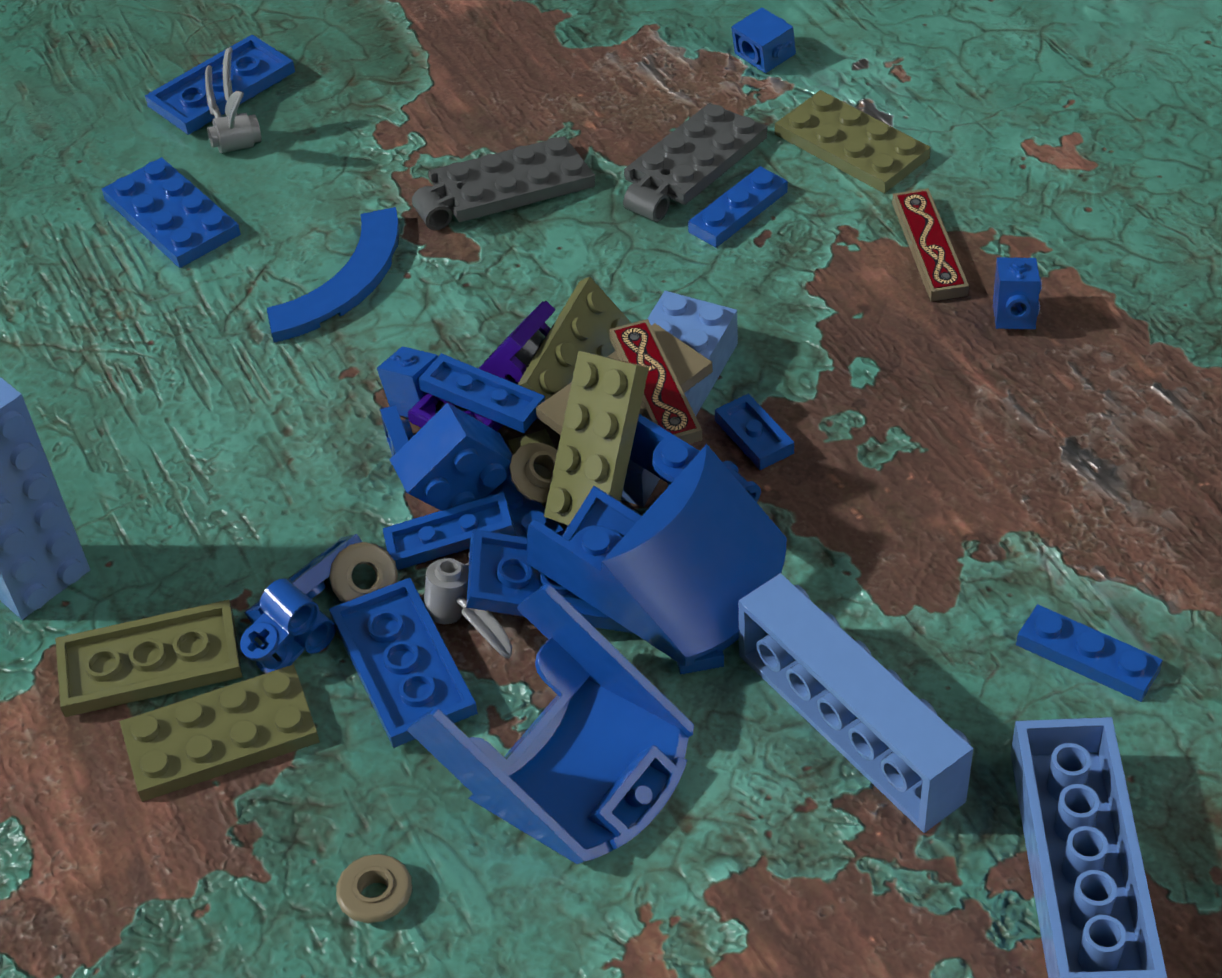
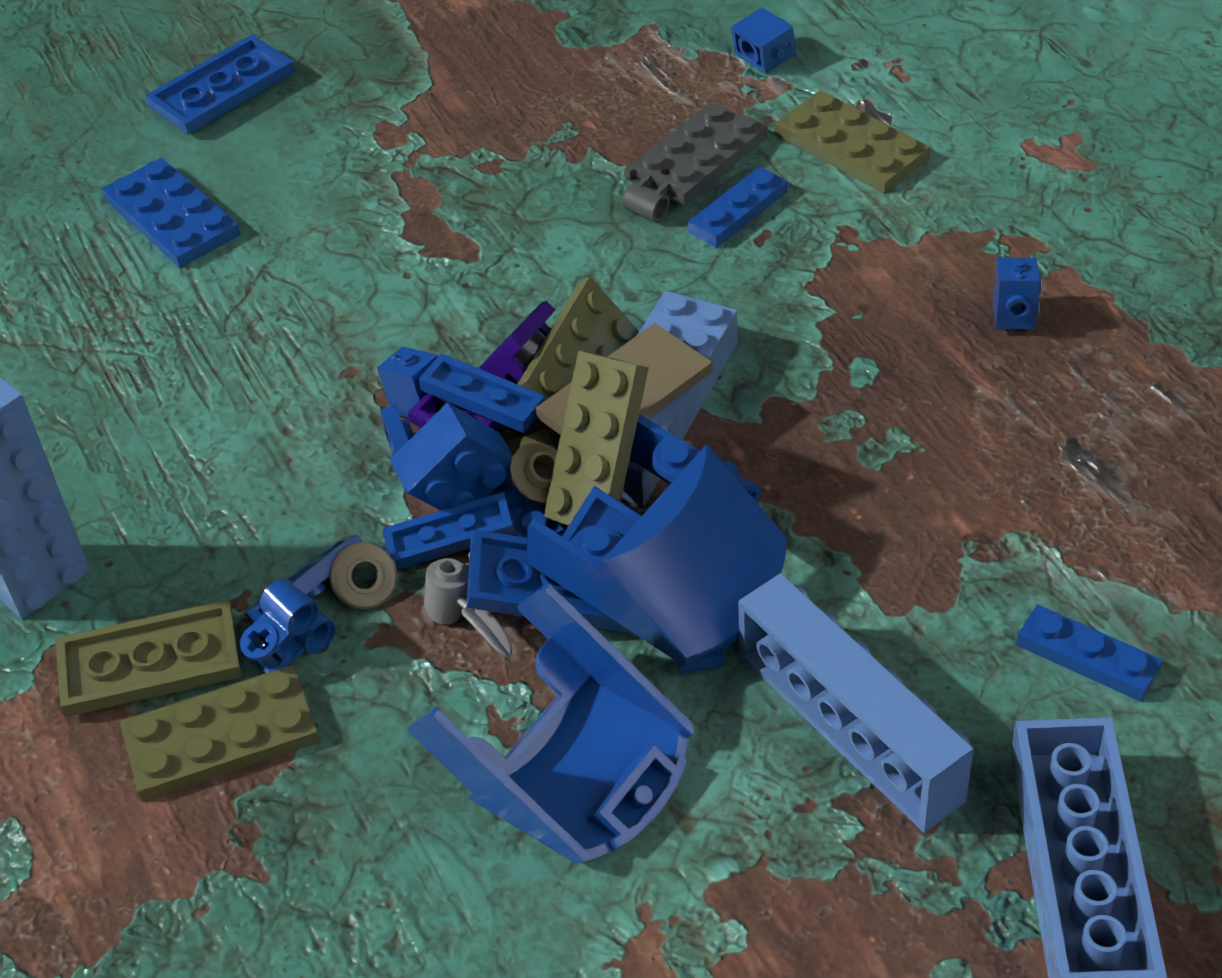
light grey plant [205,47,261,153] -> none
blue tile [267,207,400,343] -> none
blue plate [329,577,478,748] -> none
dark tan piece [336,854,413,924] -> none
dark grey hinge [412,136,595,230] -> none
tile [609,319,702,444] -> none
blue plate [715,393,794,470] -> none
tile [892,188,969,301] -> none

